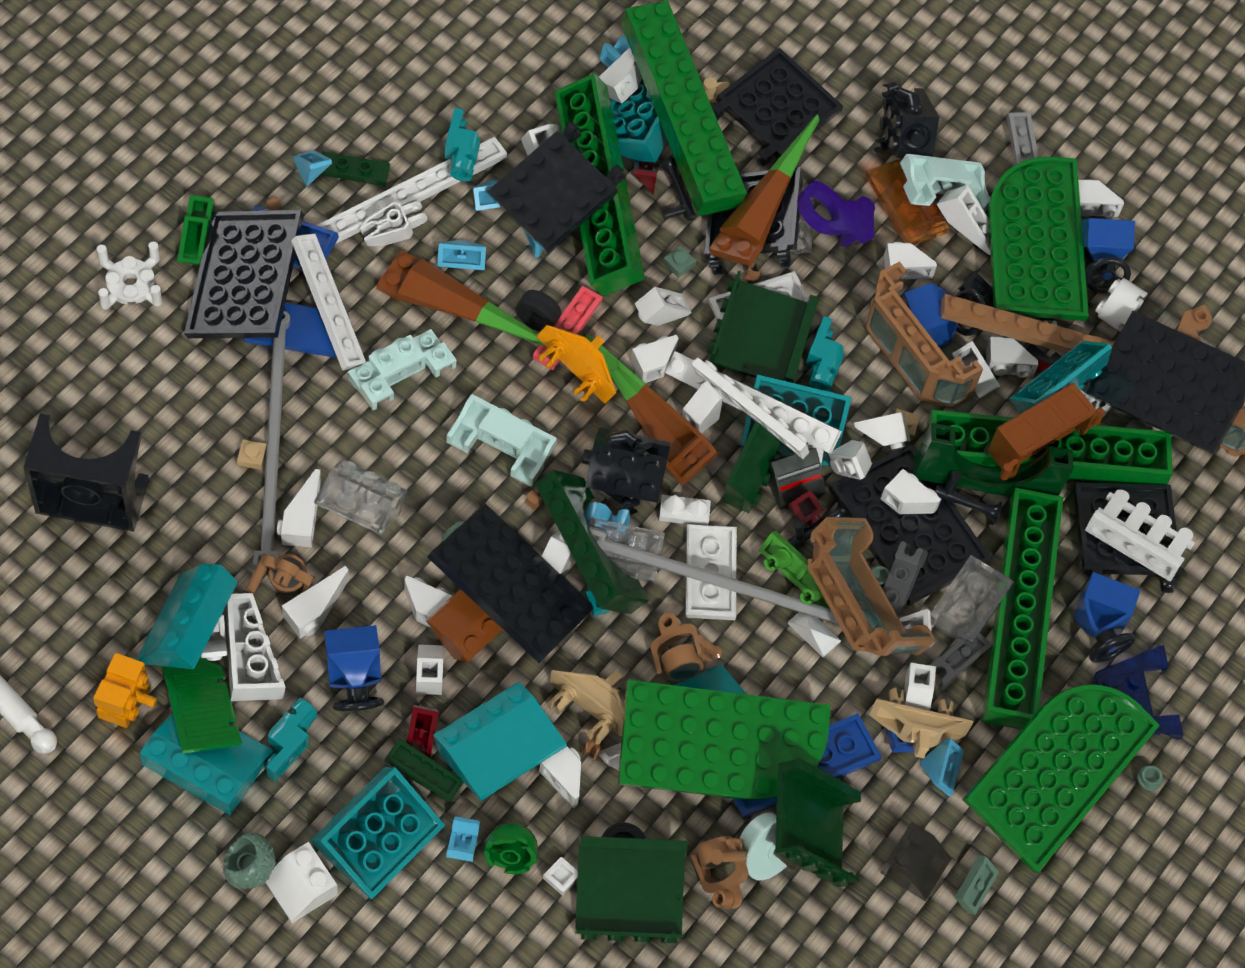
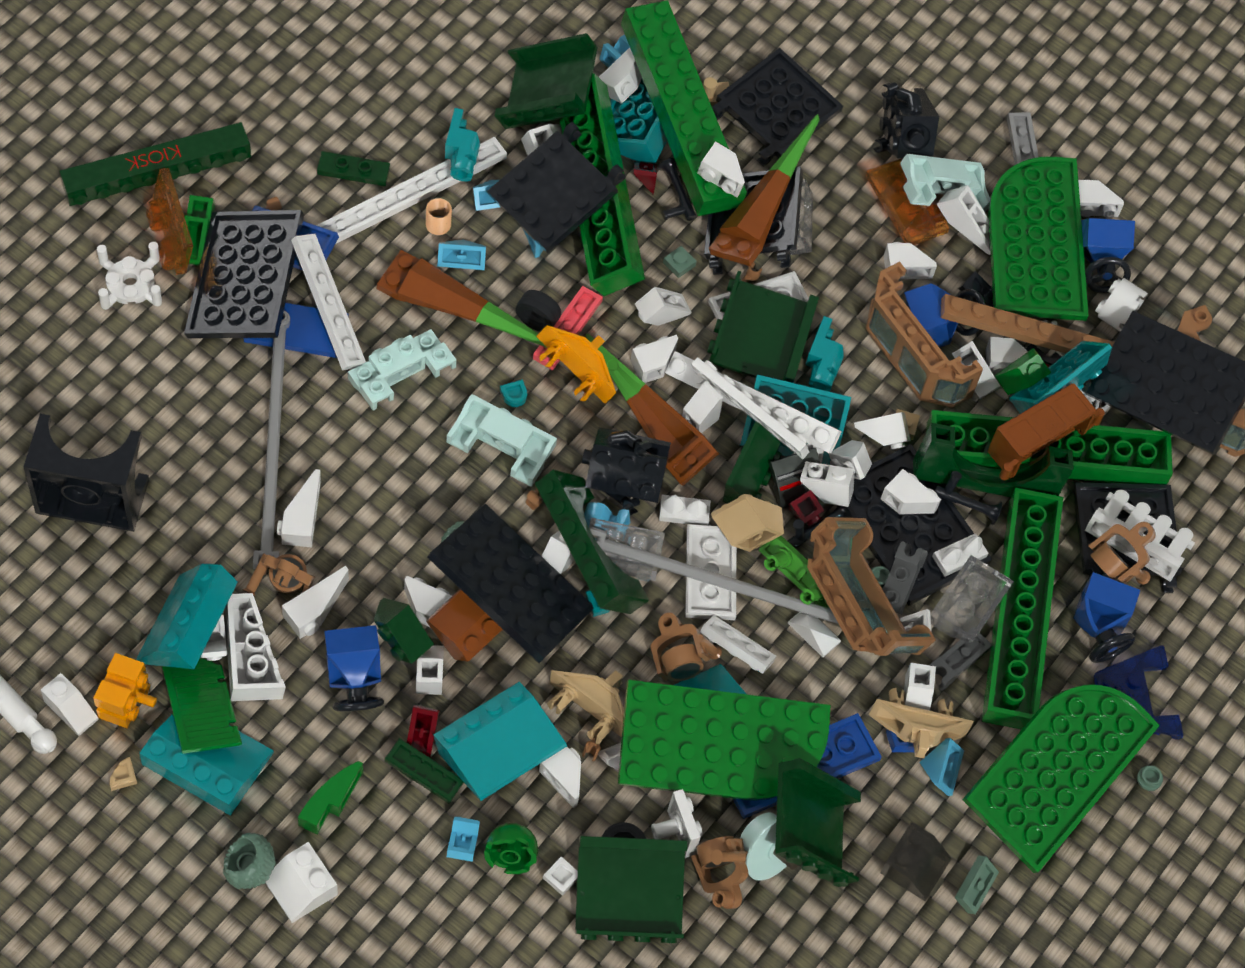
tan plate [237,440,267,470] -> none
teal plate [266,697,318,782] -> none
medium azure slope [292,150,332,187] -> none
teal slope [310,767,445,899] -> none
clear slope [314,459,408,534] -> none
white hinge [359,201,428,246] -> none
dark purple animal [797,180,875,247] -> none
none -> white slope [41,673,99,736]
none -> dark green brick [59,122,251,206]
none -> tan tile [110,757,137,791]
none -> clear orange hinge [146,168,193,275]
none -> green slope [298,761,363,835]
none -> dark green slope [374,598,434,664]
none -> light nougat piece [426,198,452,235]
none -> dark green panel [494,33,598,129]
none -> teal tile [500,379,527,407]
none -> white plate [651,789,702,858]
none -> white slope [697,141,745,197]
none -> white plate [700,615,776,674]
none -> tan slope [711,494,784,552]
none -> white slope [800,461,854,507]
none -> white tile [932,533,989,576]
none -> green slope [994,348,1051,395]
none -> medium nougat piece [1089,522,1156,585]

